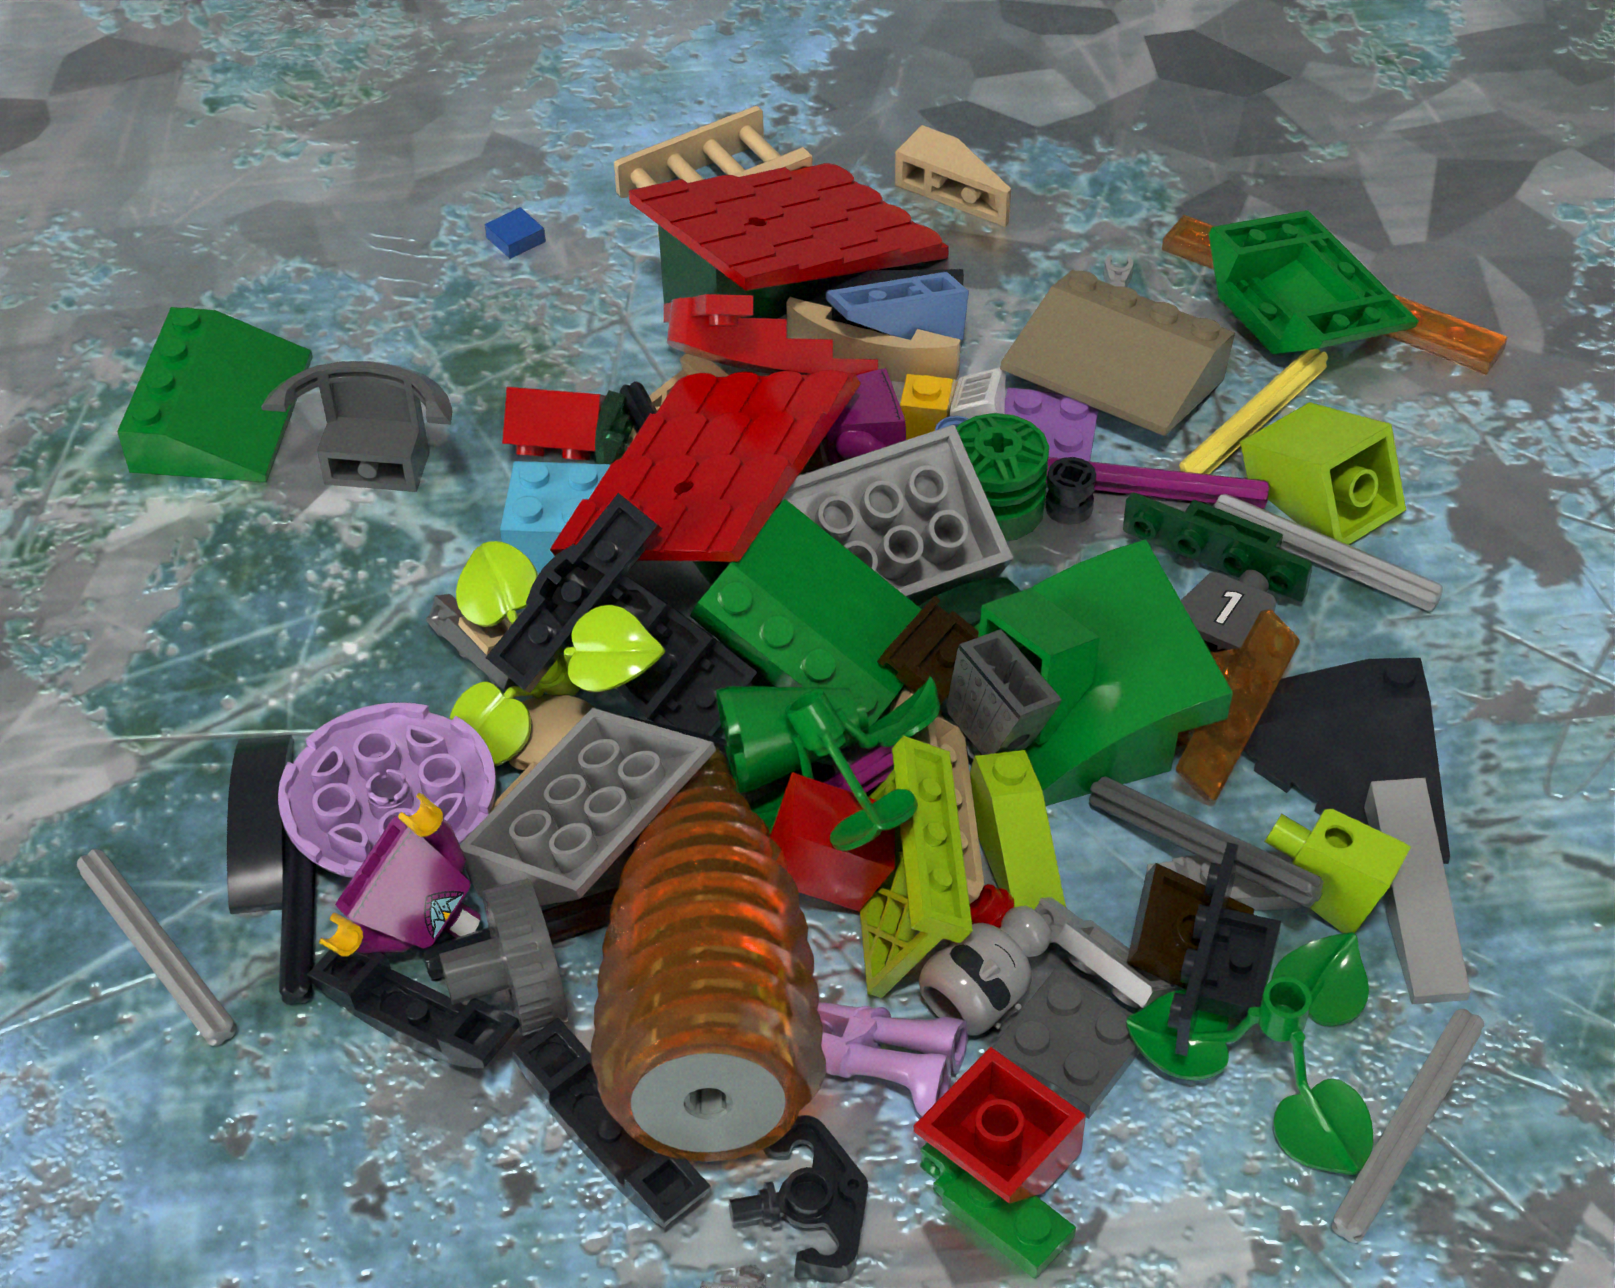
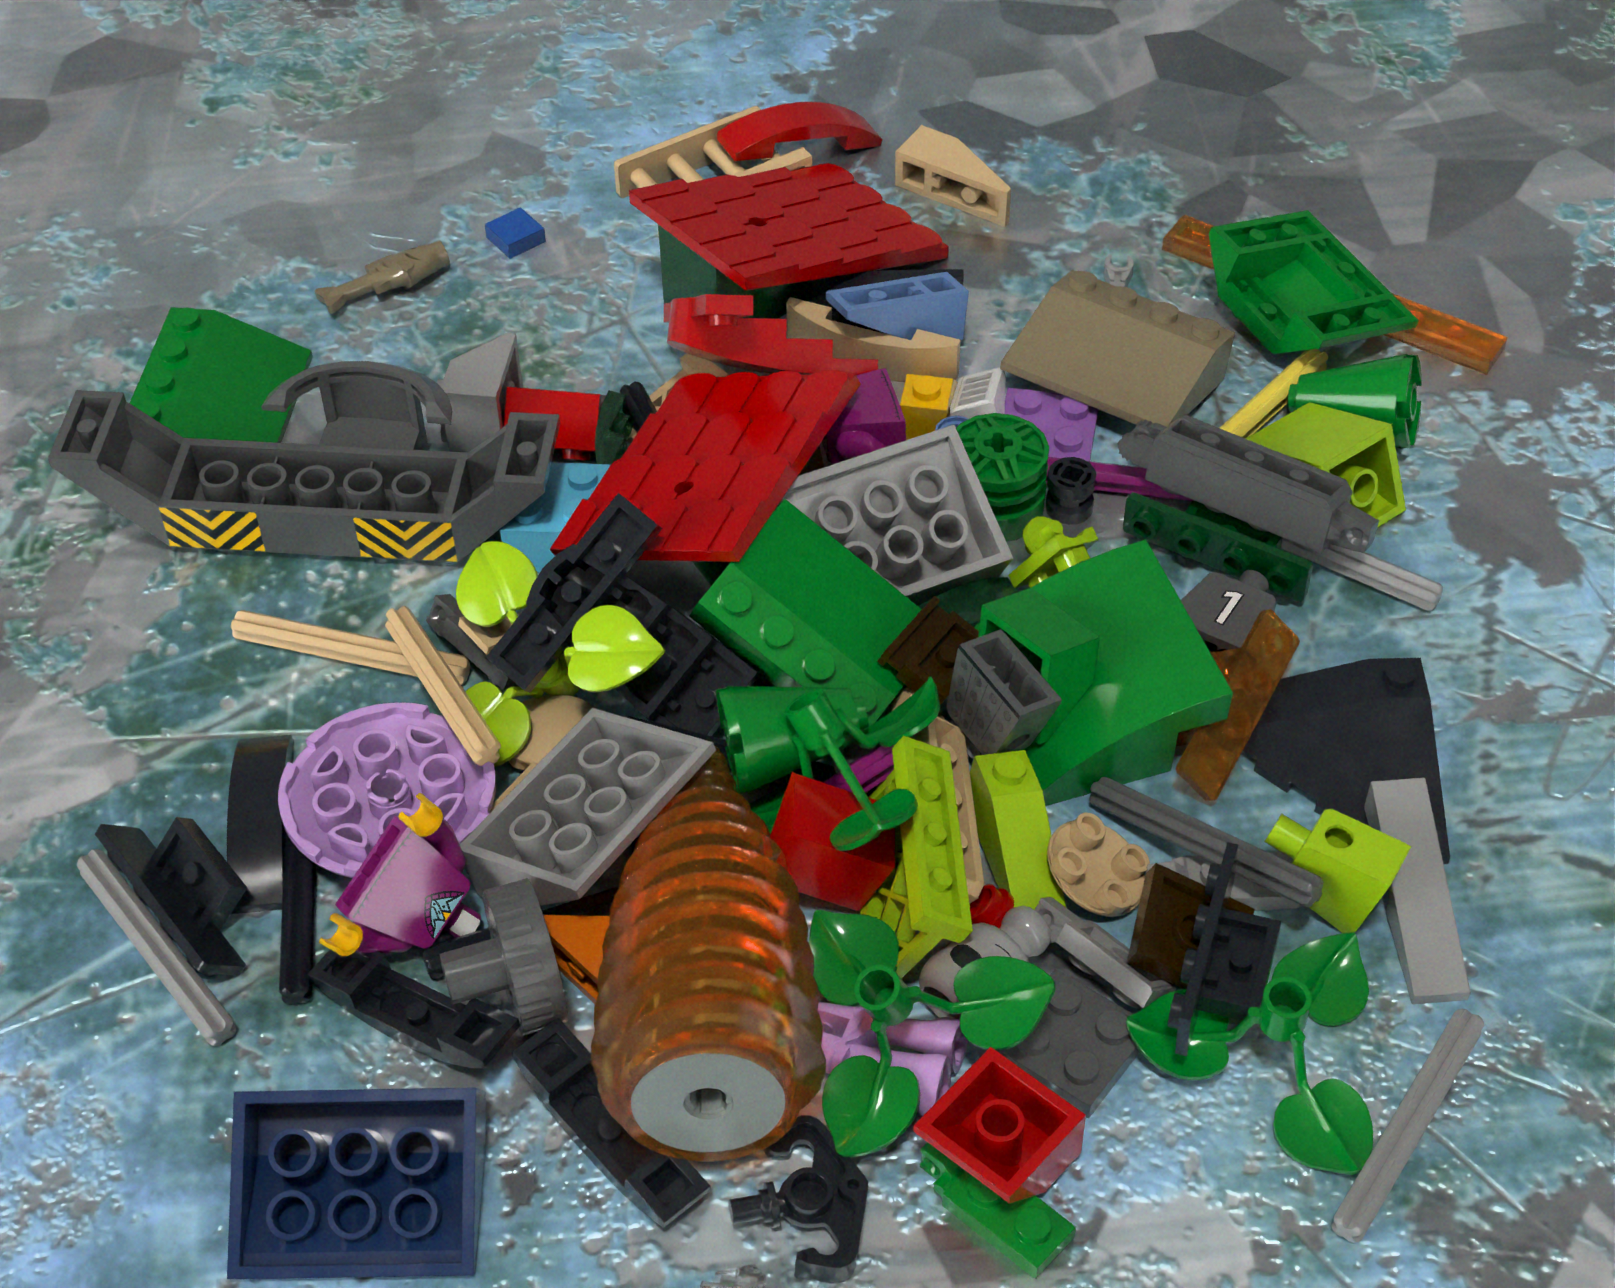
none -> dark grey slope [48,390,560,563]
none -> black bracket [95,817,247,976]
none -> dark blue slope [227,1087,486,1279]
none -> tan axle [231,610,471,685]
none -> dark tan animal [314,240,450,314]
none -> tan axle [385,606,501,766]
none -> light grey slope [437,333,523,452]
none -> orange slope [544,915,628,1022]
none -> red slope [717,102,882,161]
none -> green plant [809,910,1056,1157]
none -> lime hips [1008,516,1099,588]
none -> tan dish [1047,812,1150,917]
none -> dark grey hinge [1117,415,1379,553]
none -> green cone [1288,354,1422,449]

